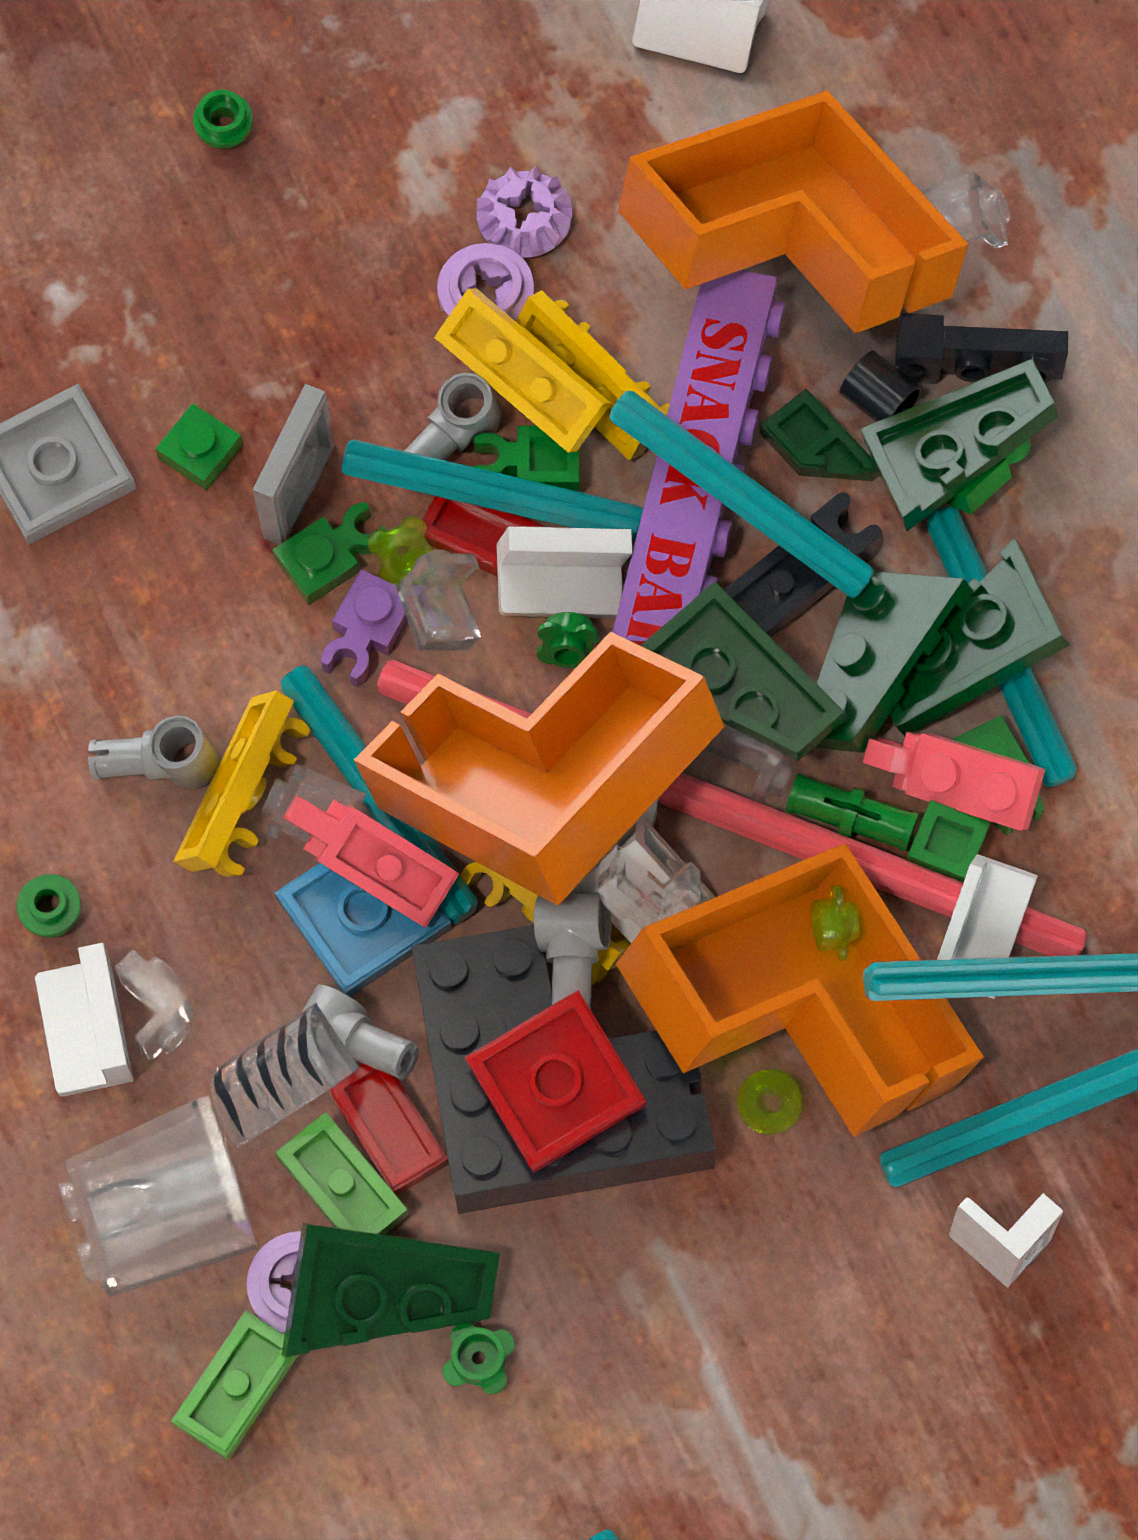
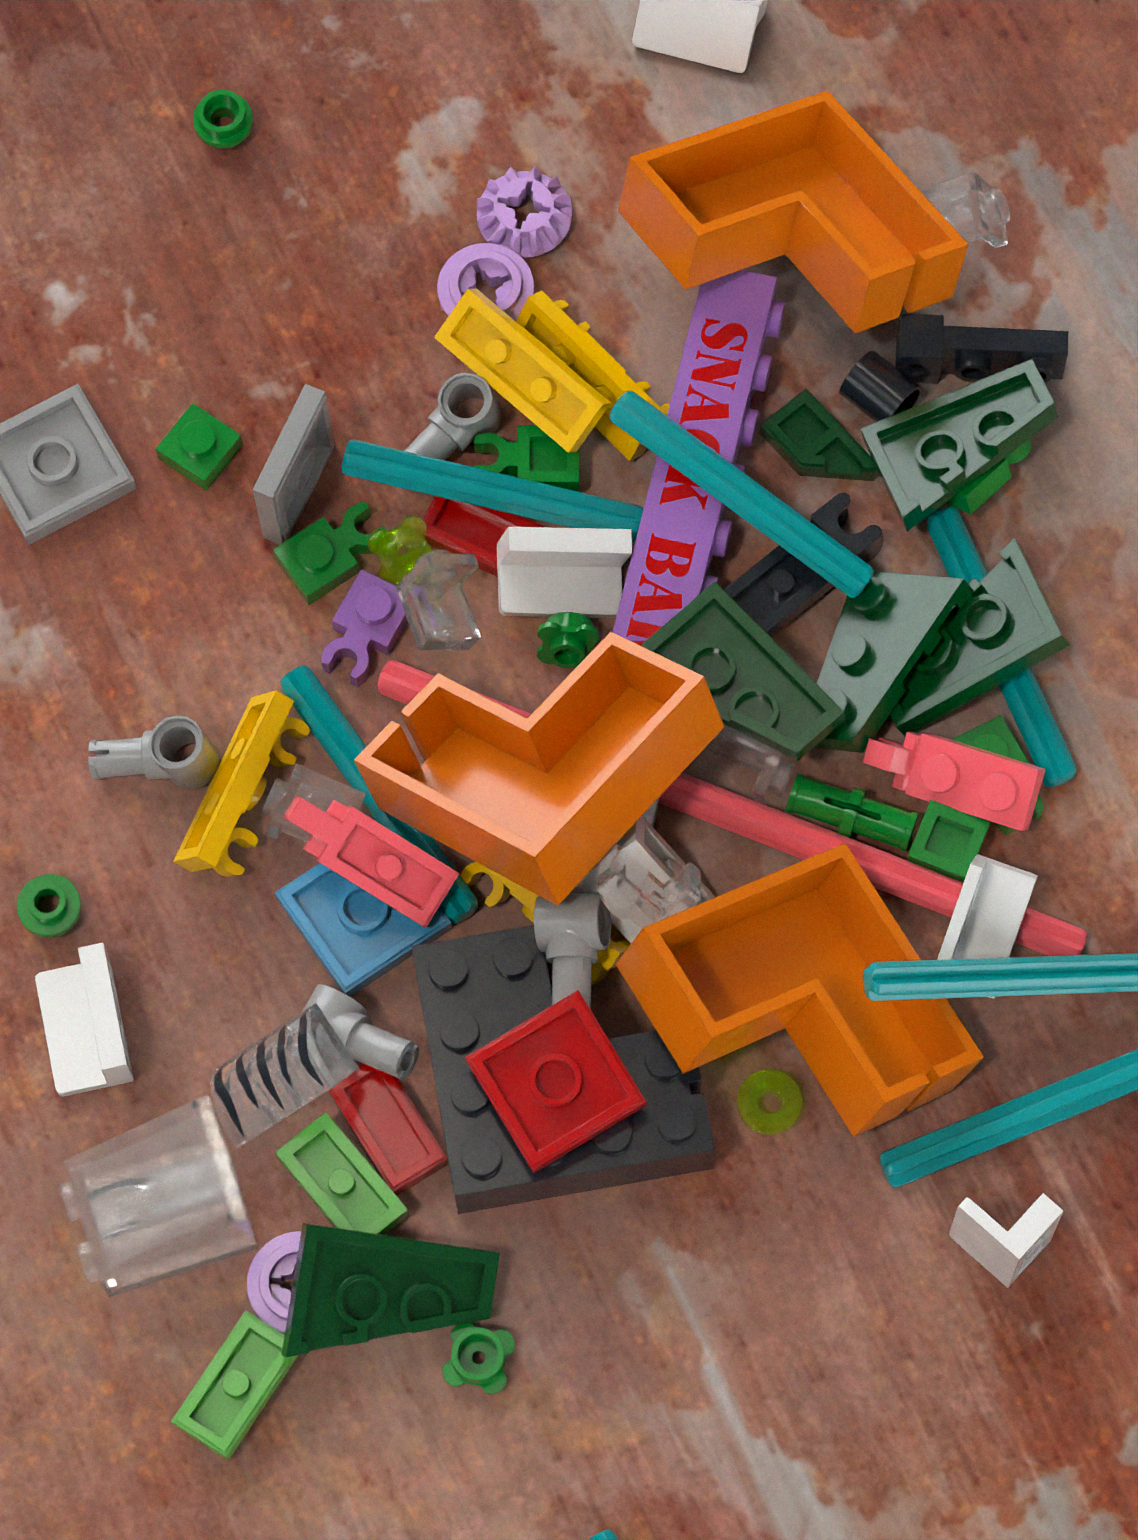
clear bracket [115,949,195,1061] -> none
clear neon green plate [811,885,859,961] -> none

